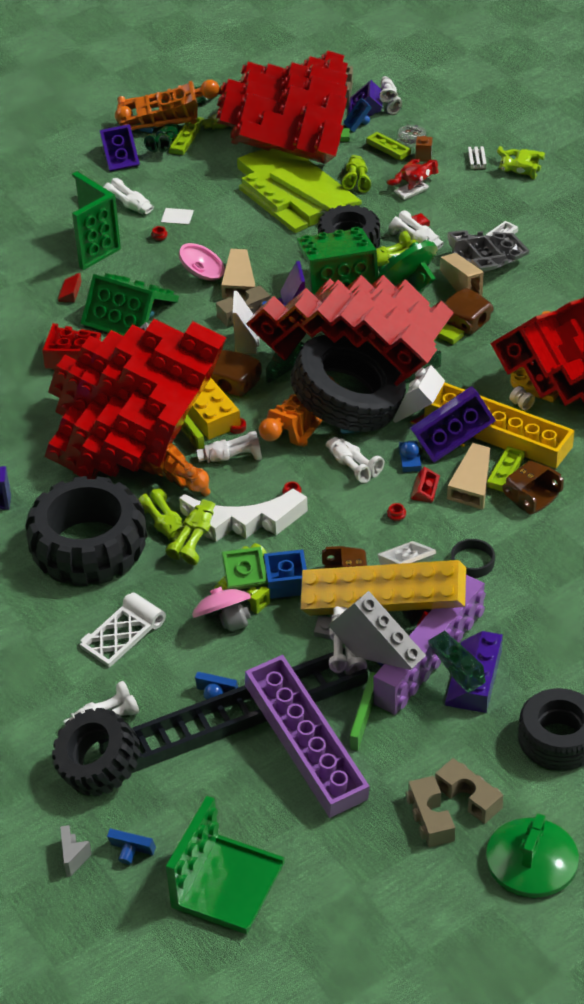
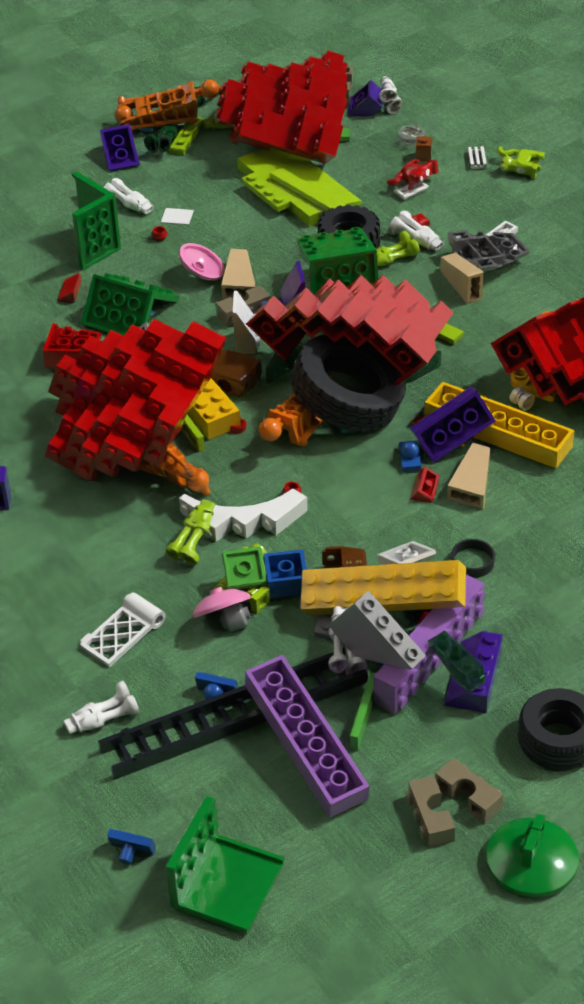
black tyre [25,476,147,586] -> none
black tyre [52,708,140,796] -> none
light grey slope [60,825,92,877] -> none
lime piece [138,489,188,542] -> none
white piece [197,430,262,463] -> none
lime tile [239,184,308,233] -> none
white piece [326,437,385,483] -> none
lime piece [342,155,371,193] -> none
blue tile [343,98,372,132] -> none
lime plate [366,132,411,161] -> none
green bracket [377,239,438,294] -> none
red plate [387,503,406,521] -> none
white slope [393,365,445,423] -> none
reddish brown piece [445,288,494,335] -> none
lime plate [487,446,525,492] -> none
reddish brown piece [502,461,564,515] -> none

